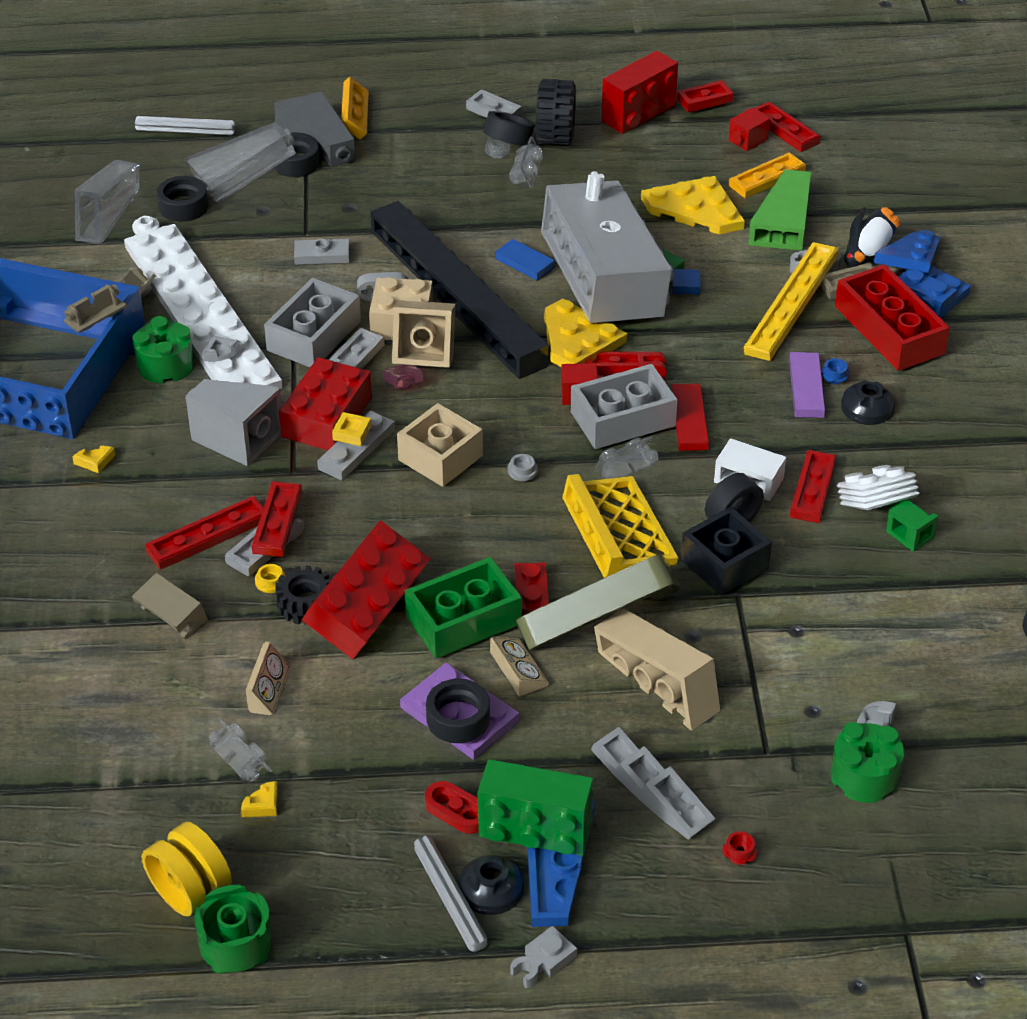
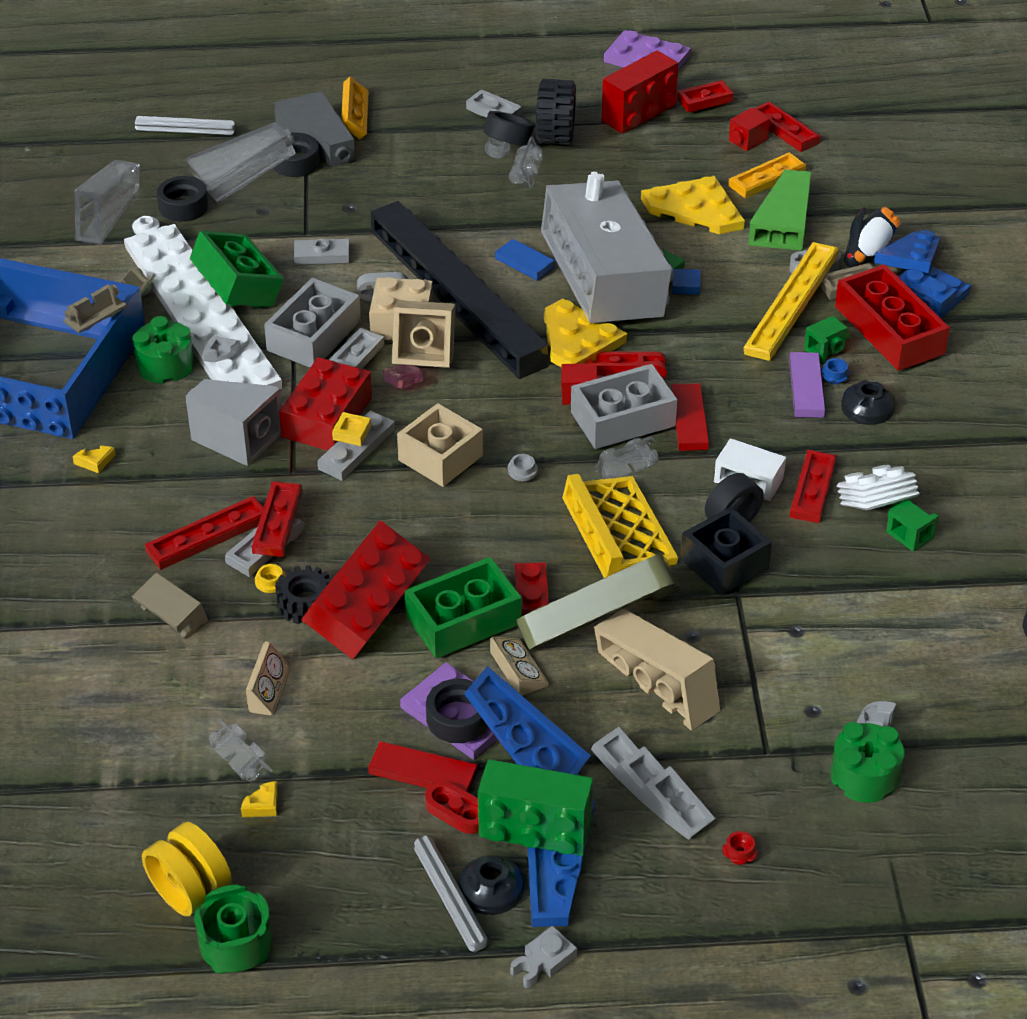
none -> green brick [189,230,284,308]
none -> red tile [368,741,477,793]
none -> blue wing [464,666,591,775]
none -> medium lavender plate [604,30,691,71]
none -> green brick [804,316,851,365]

